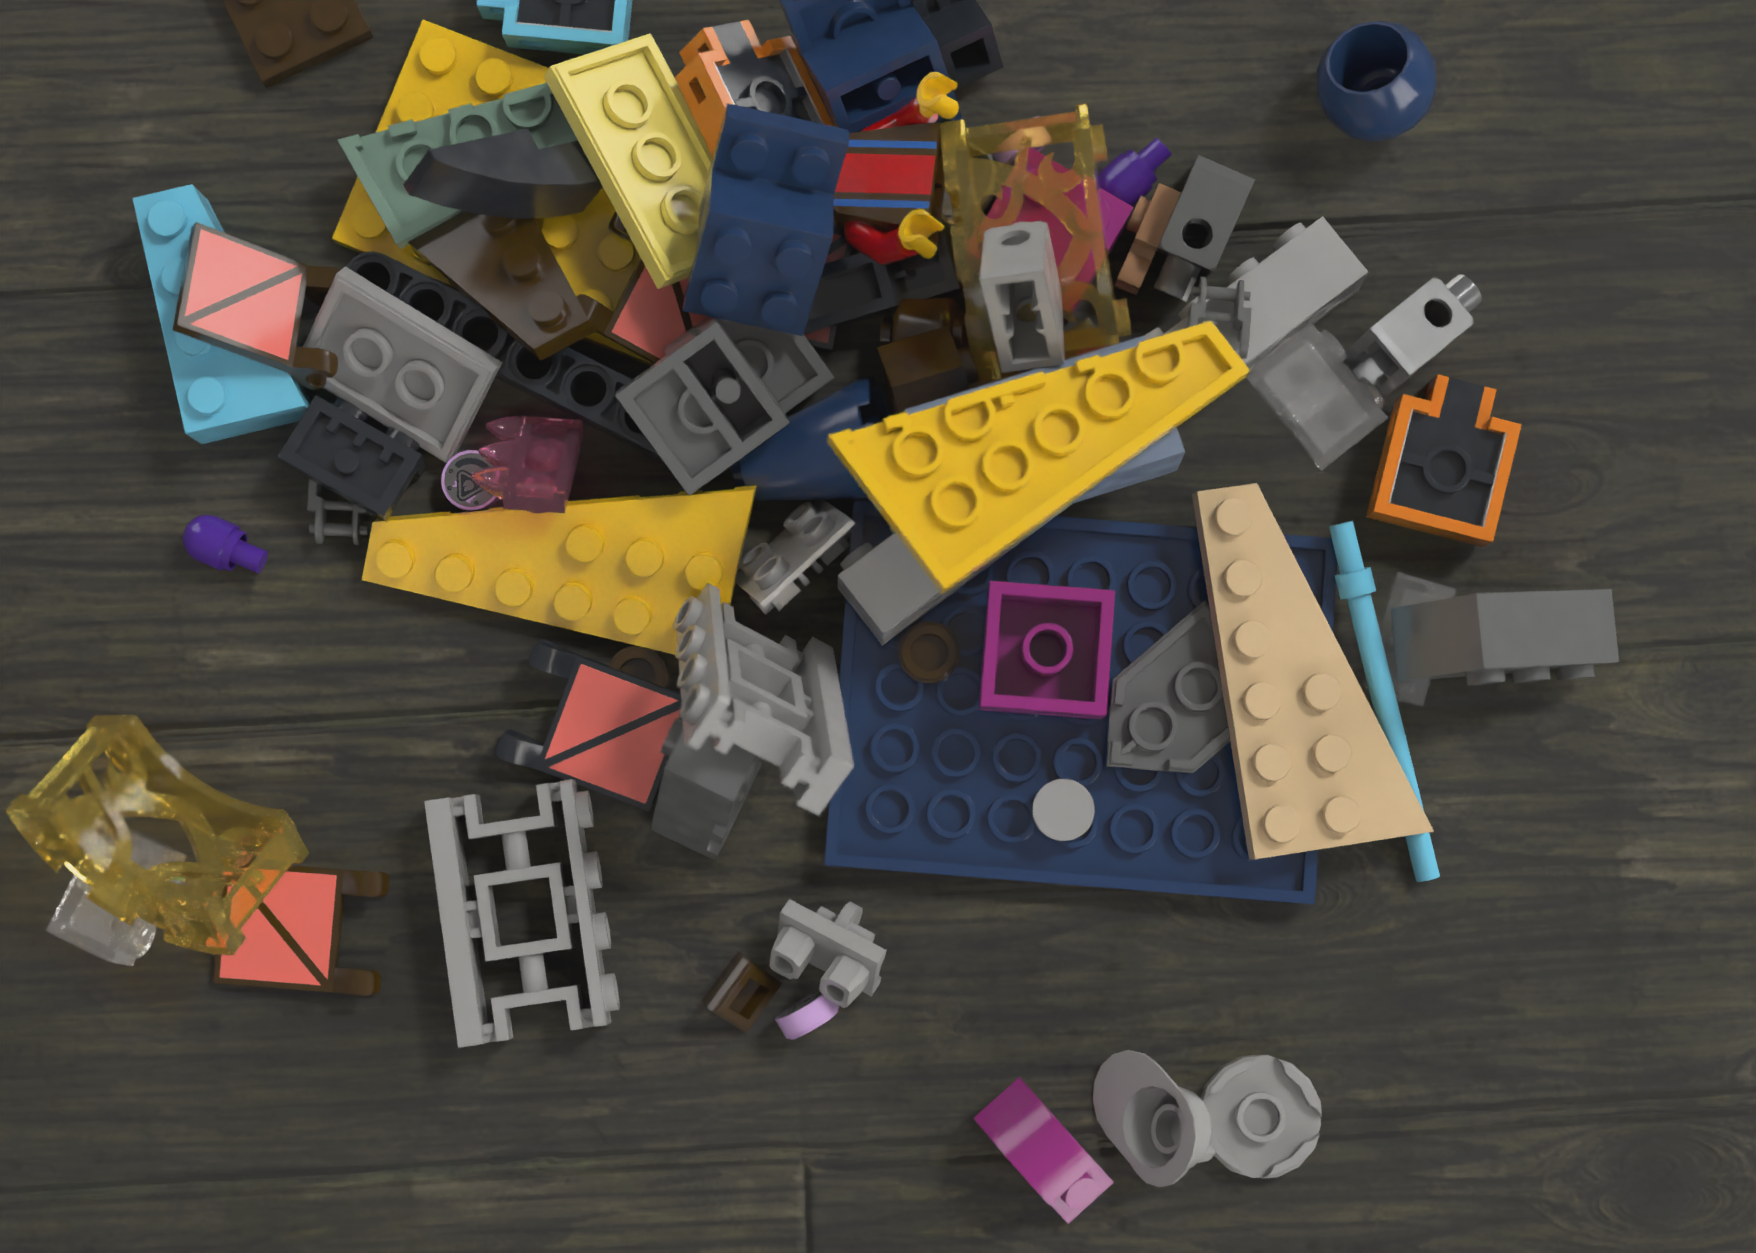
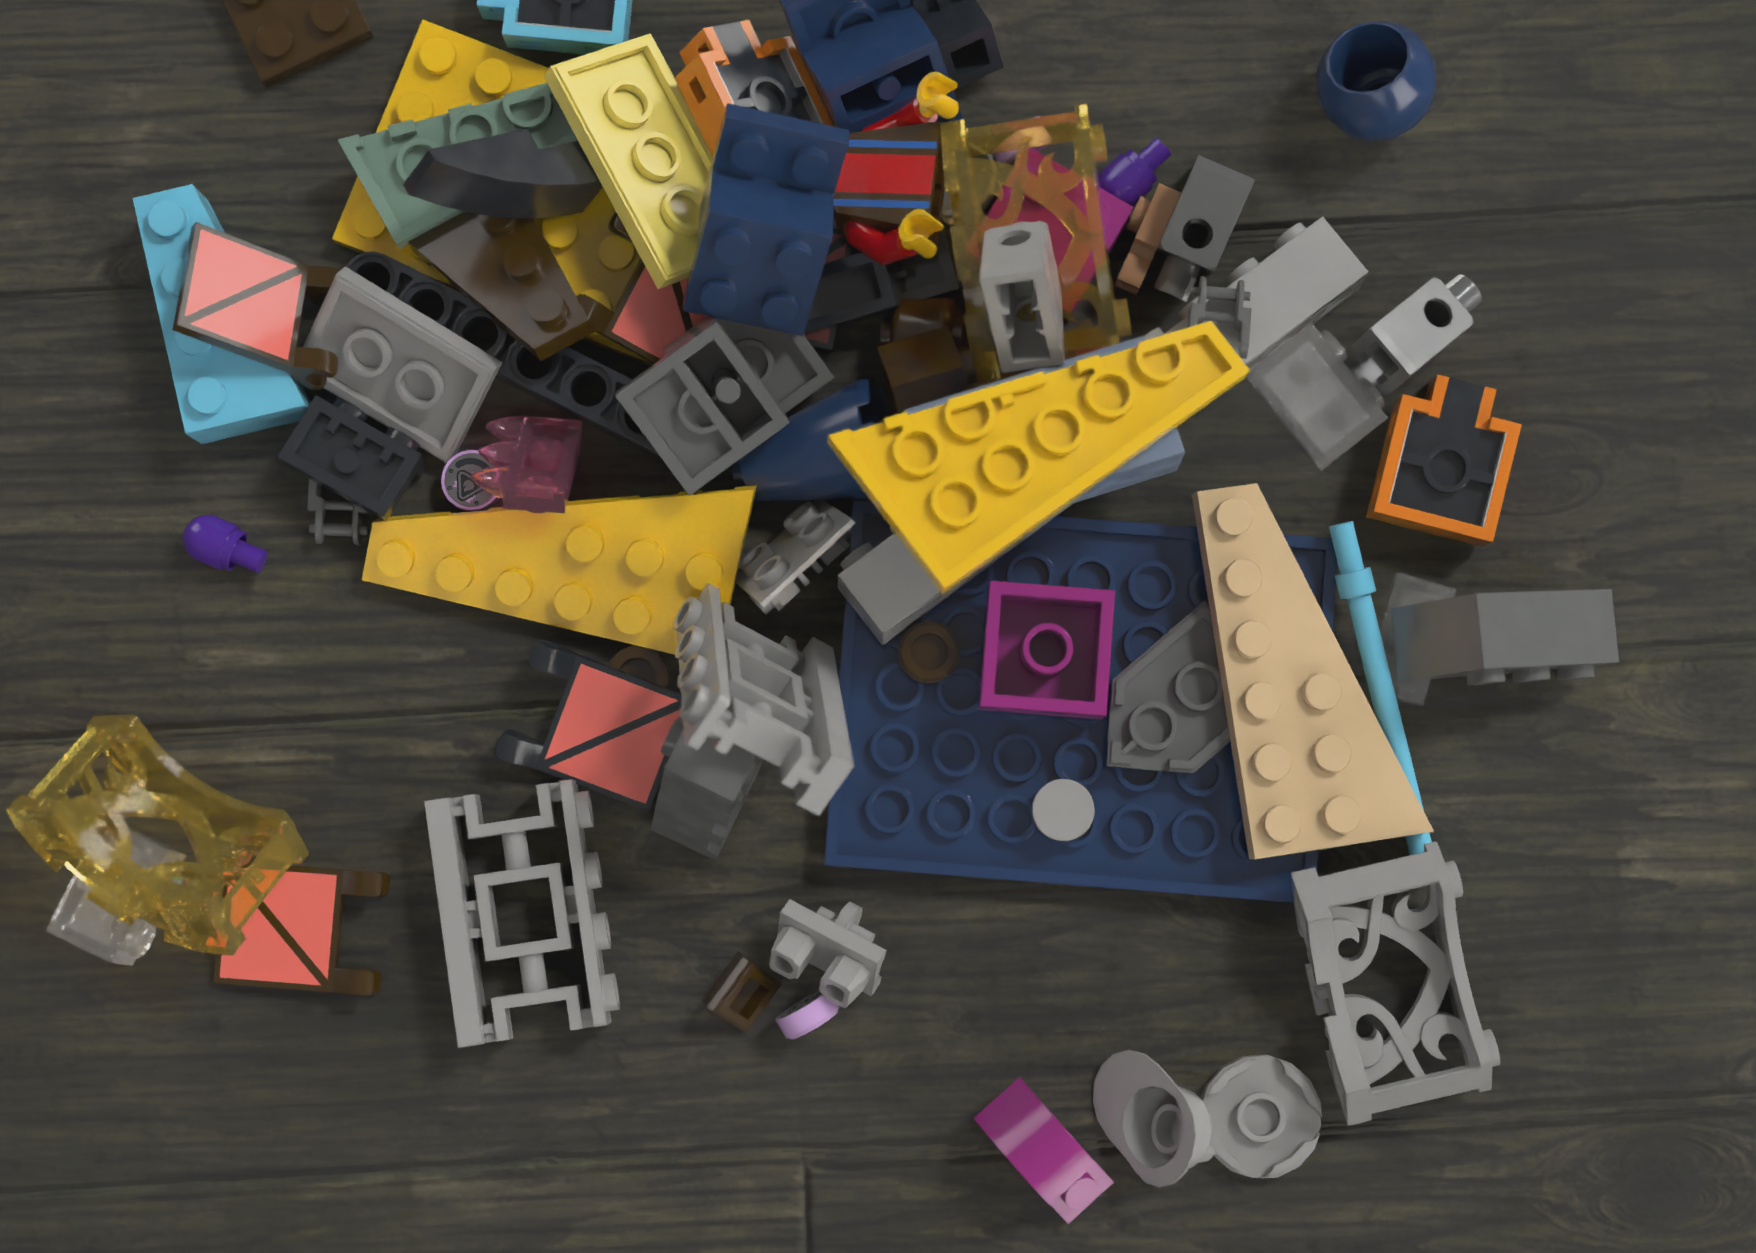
none -> light grey fence [1291,841,1500,1126]

